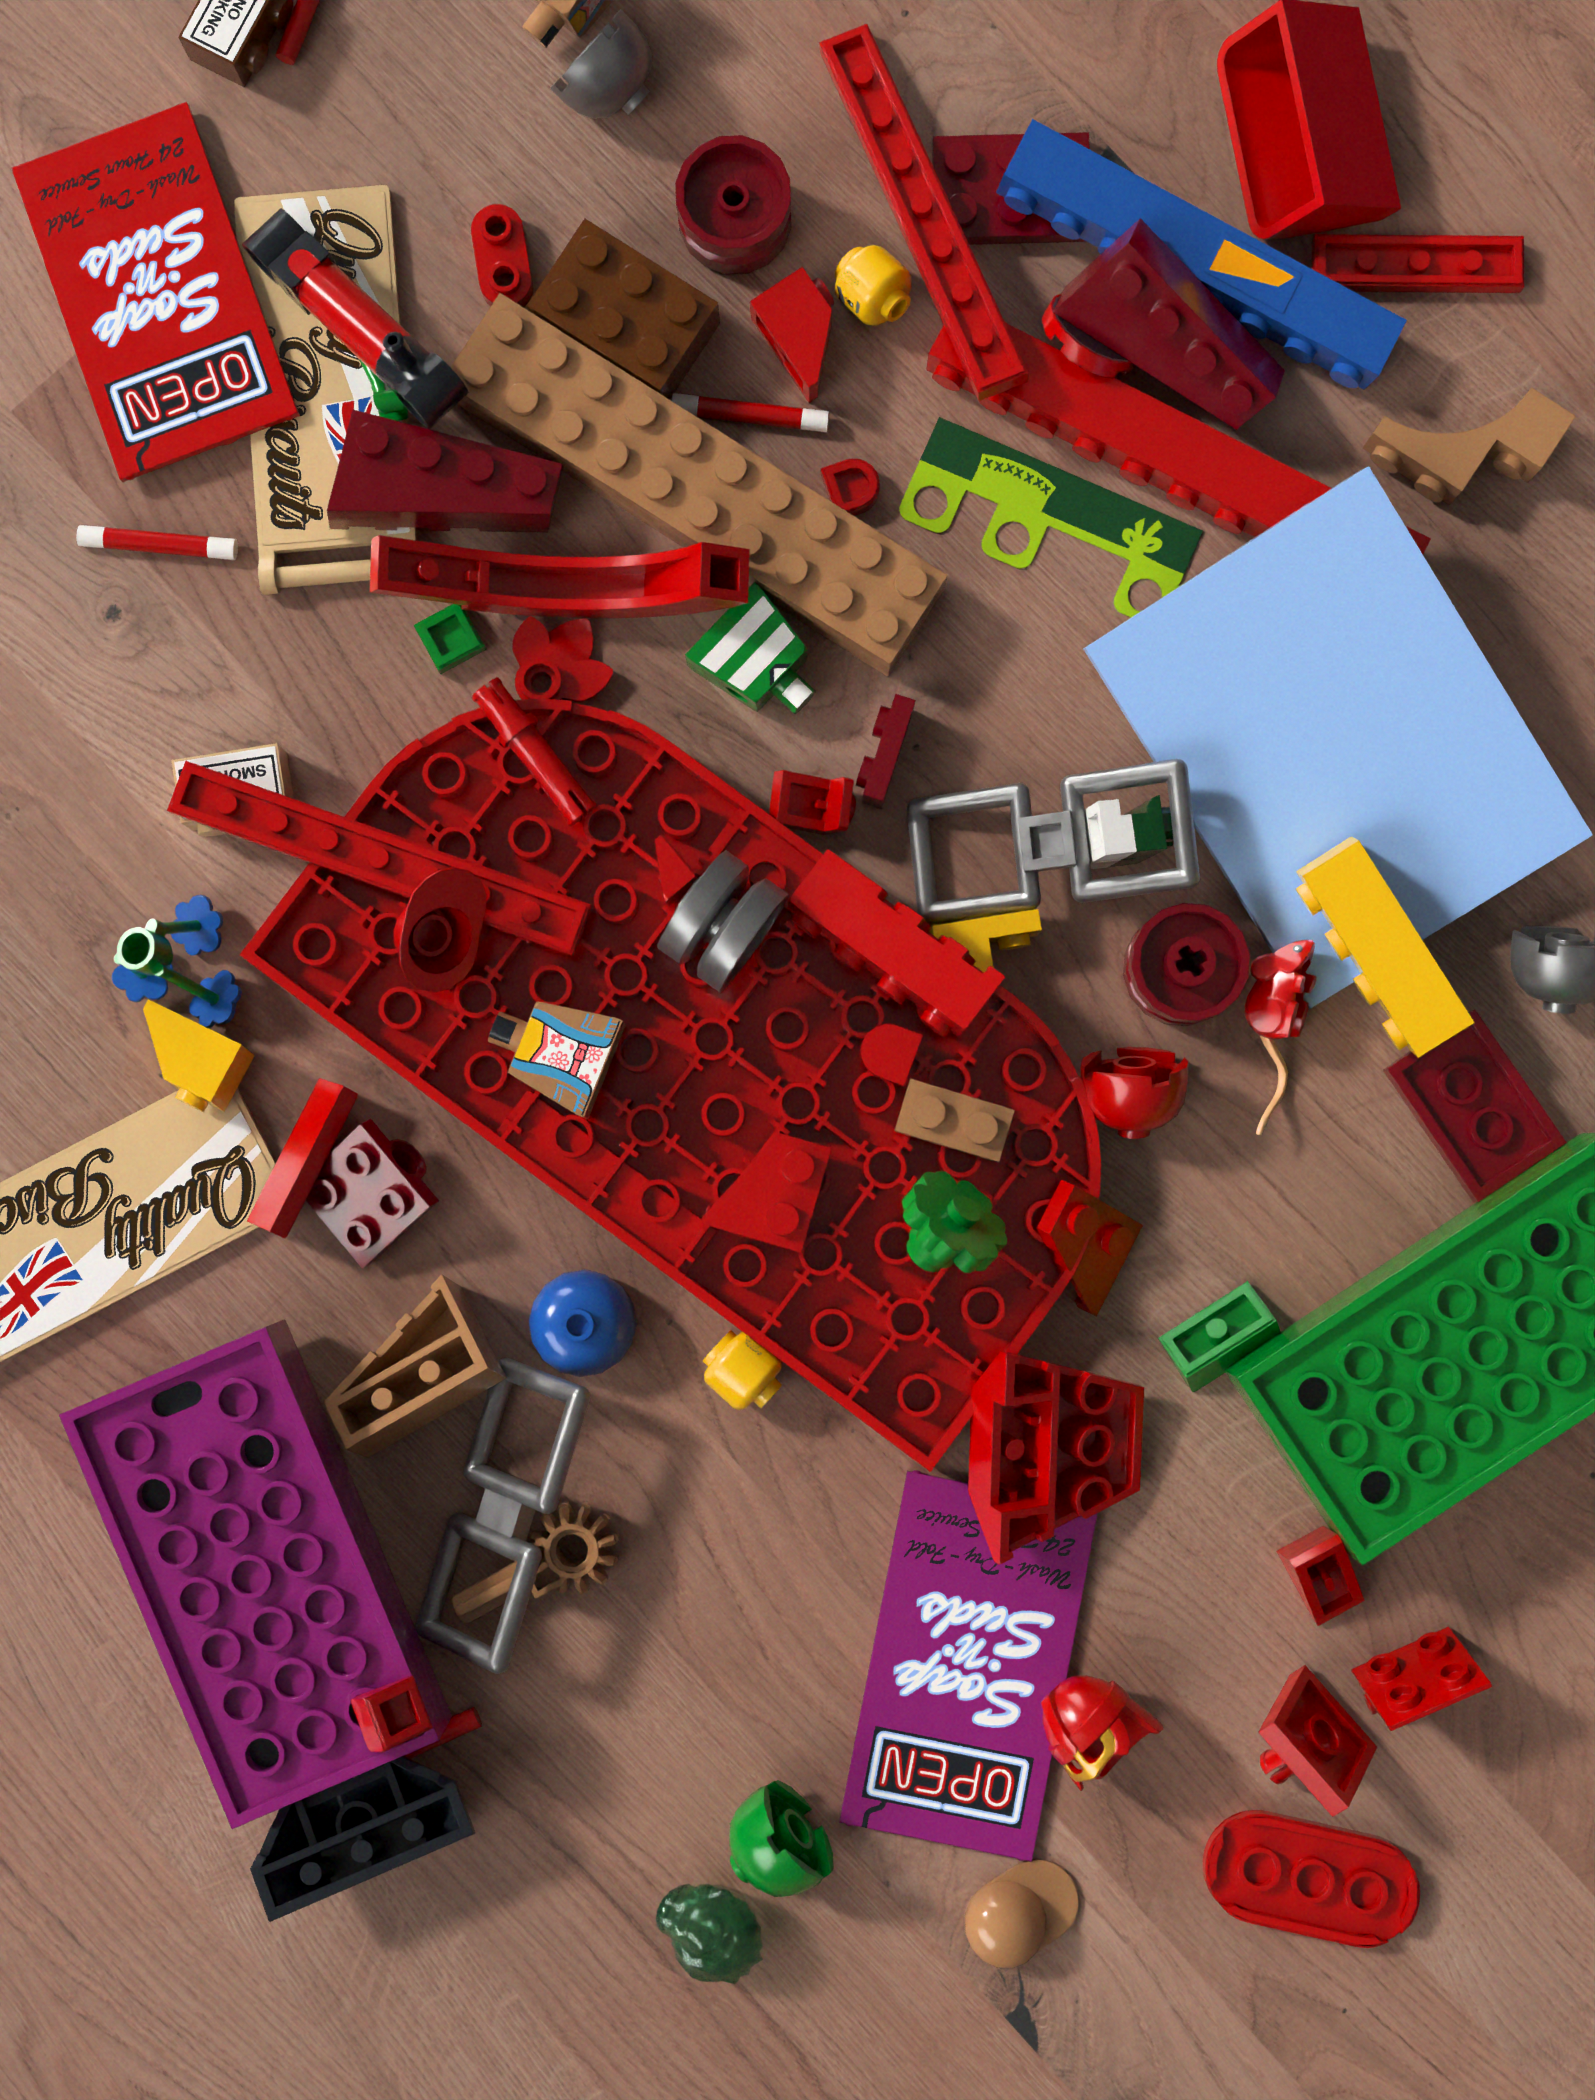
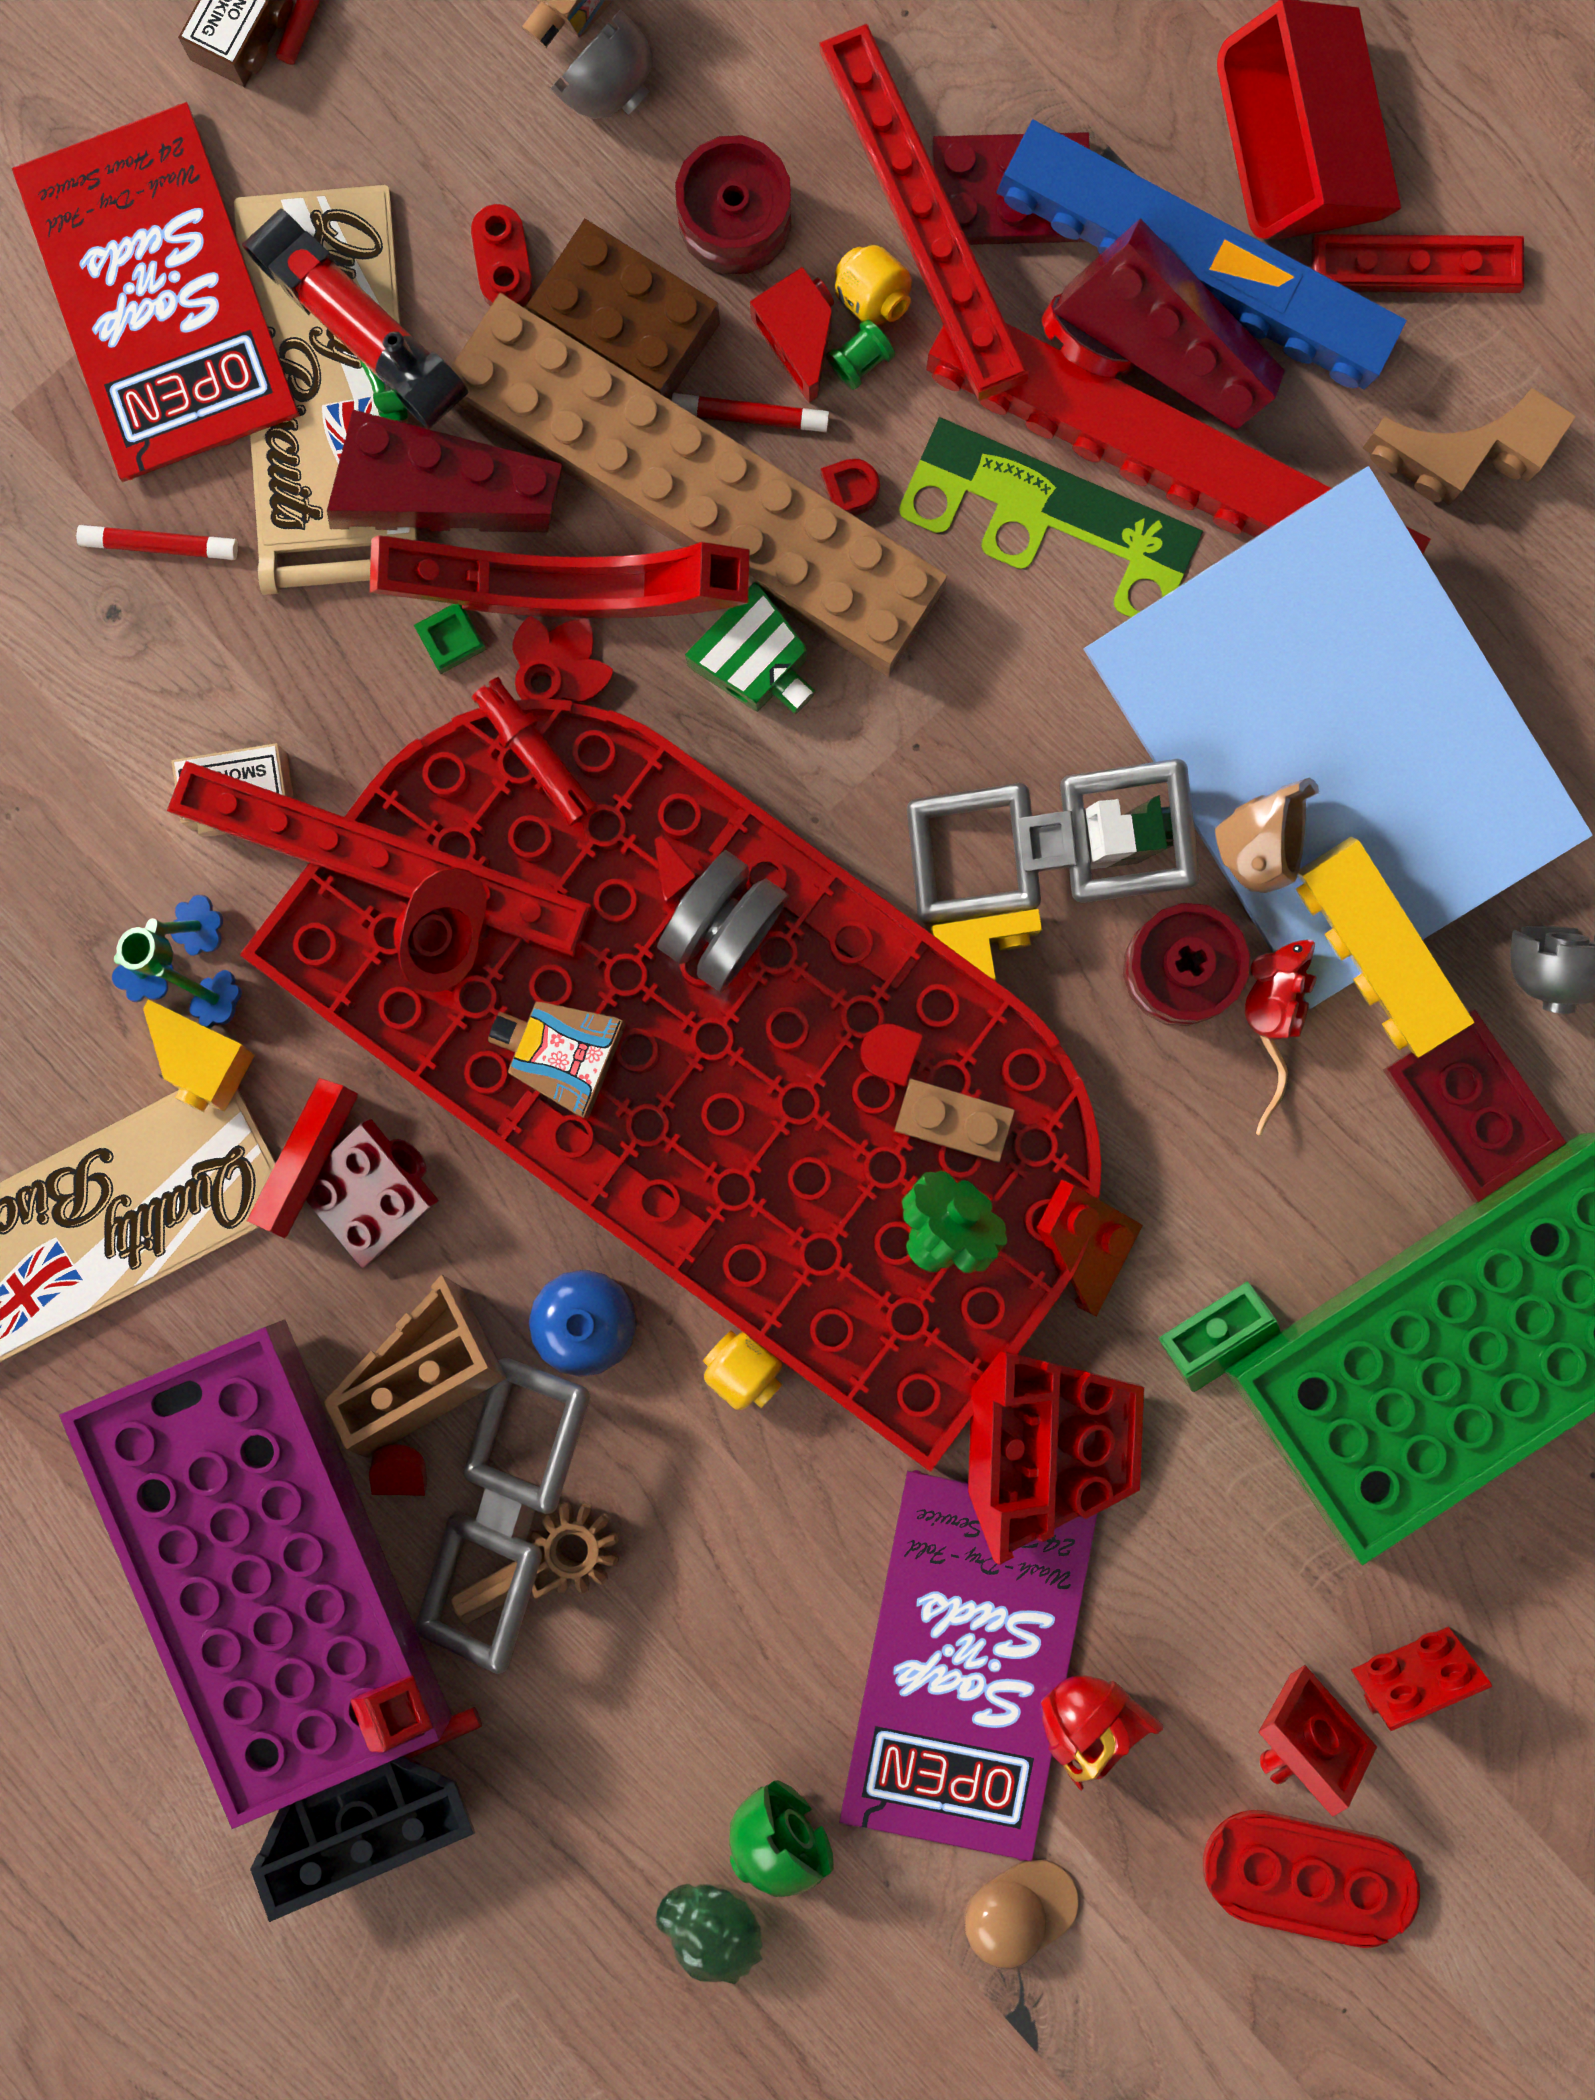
red wing [701,1133,832,1253] -> none
red bracket [769,770,856,835] -> none
red wedge [788,849,1006,1038] -> none
dark red plate [855,694,916,809] -> none
red cylinder [1081,1047,1189,1139] -> none
red slope [1276,1526,1365,1626] -> none
none -> red tile [369,1445,427,1496]
none -> green bush [825,320,896,390]
none -> medium nougat helmet [1215,778,1319,893]

